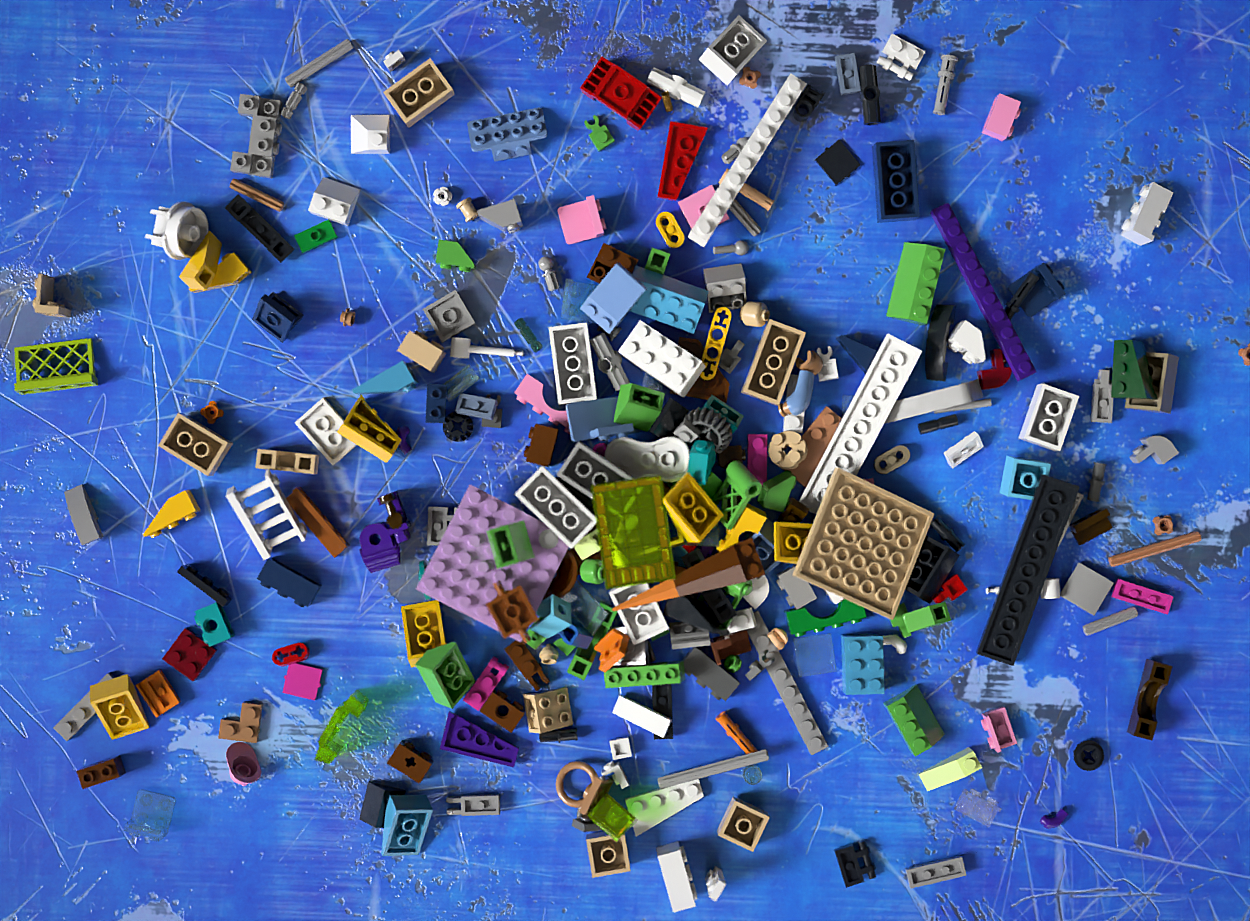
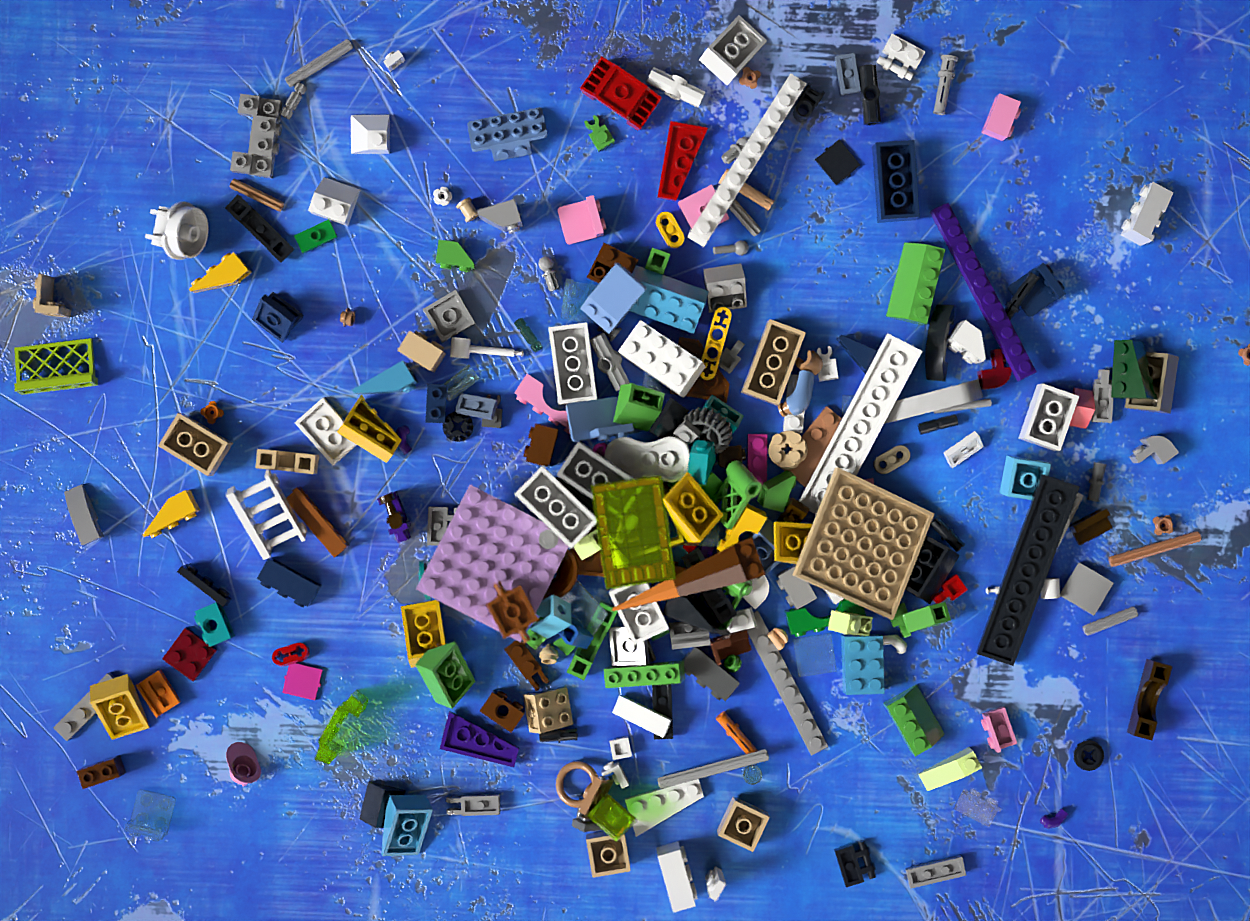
yellow slope [179,231,222,290] -> none
medium nougat plate [218,702,263,743] -> none
dark purple piece [359,523,401,573] -> none
tan brick [383,58,455,128] -> none
reddish brown brick [387,740,433,784] -> none
dark pink plate [463,656,509,711] -> none
bright green slope [486,520,535,569] -> none
bright green head [579,558,606,584] -> none
orange bracket [594,628,630,672] -> none
pearl gold piece [661,89,674,115] -> none
tan head [740,301,770,327] -> none
plate [745,650,775,681] -> none
dark pink plate [1111,579,1174,615] -> none
none -> yellowish green slope [828,610,873,636]
none -> coral slope [1069,388,1095,429]

